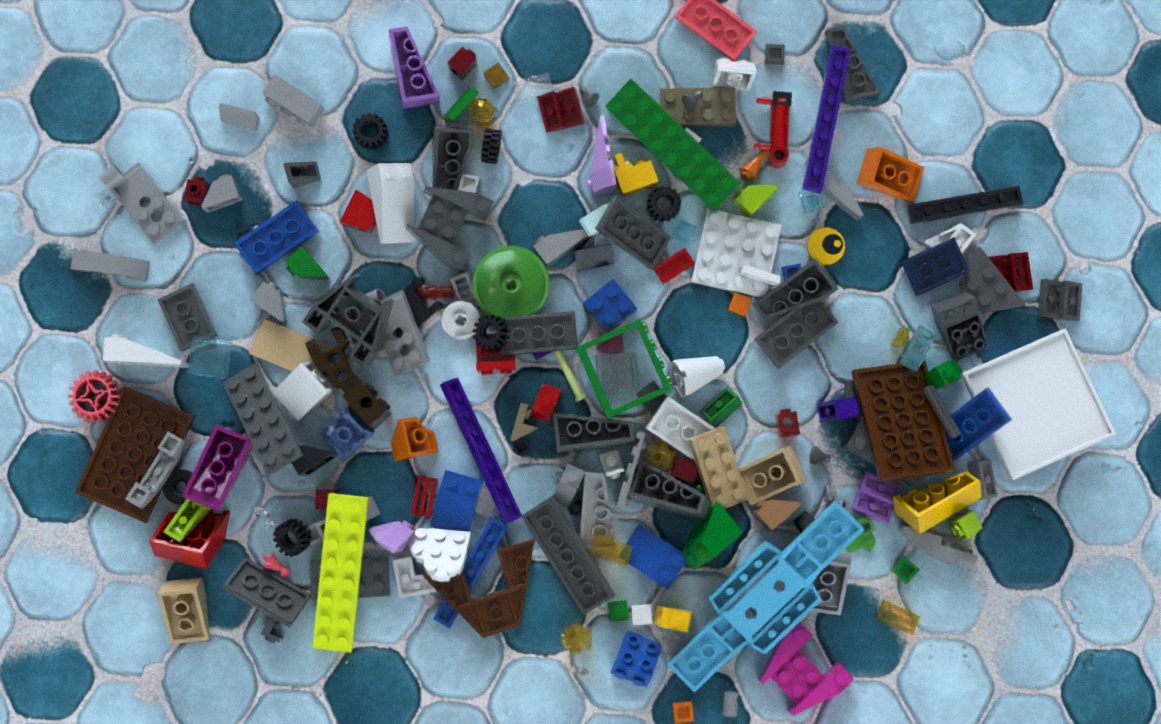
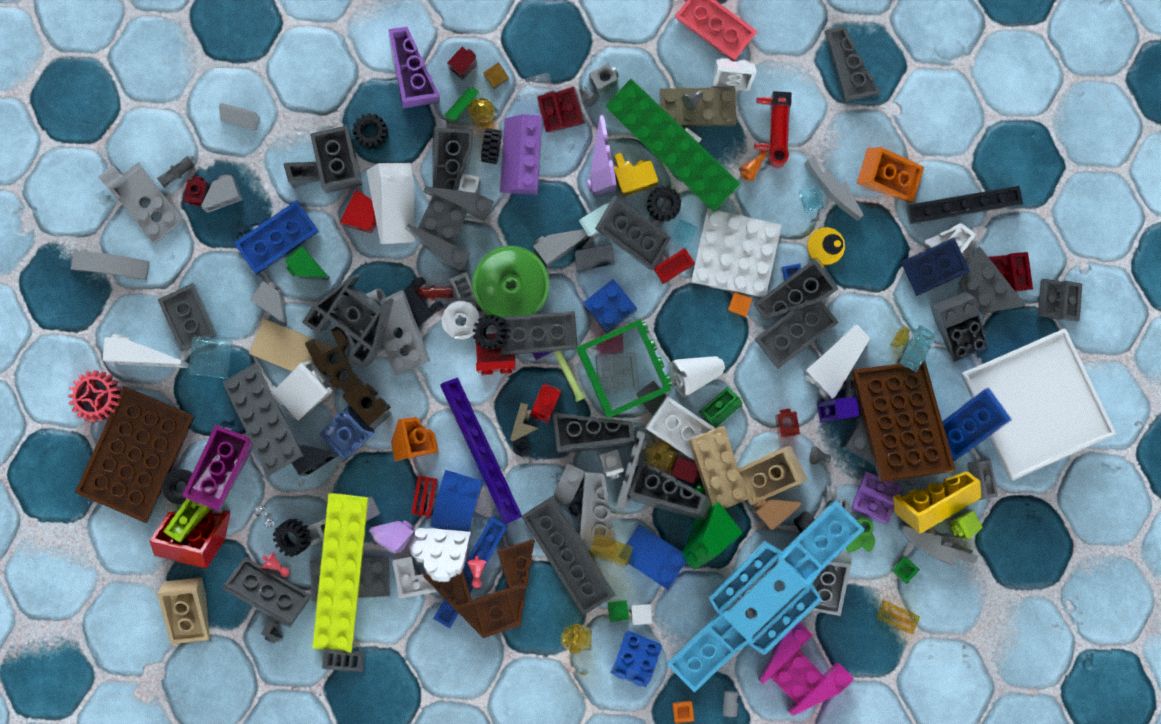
light grey slope [126,432,185,509] -> none
light grey brick [262,74,325,127] -> none
dark red brick [315,490,339,509] -> none
yellow torso [653,604,693,632] -> none
lime slope [734,185,778,218] -> none
white tile [740,265,781,286] -> none
dark grey tile [765,44,785,65] -> none
dark purple plate [802,45,851,194] -> none
green arch [923,359,963,390] -> none
dark grey axle [923,385,961,439] -> none
none -> dark grey pin [157,156,195,188]
none -> dark grey brick [310,125,363,193]
none -> dark grey slope [322,649,365,672]
none -> coral piece [467,556,487,588]
none -> medium lavender slope [500,114,542,195]
none -> light grey brick [589,63,619,94]
none -> white slope [804,324,870,400]

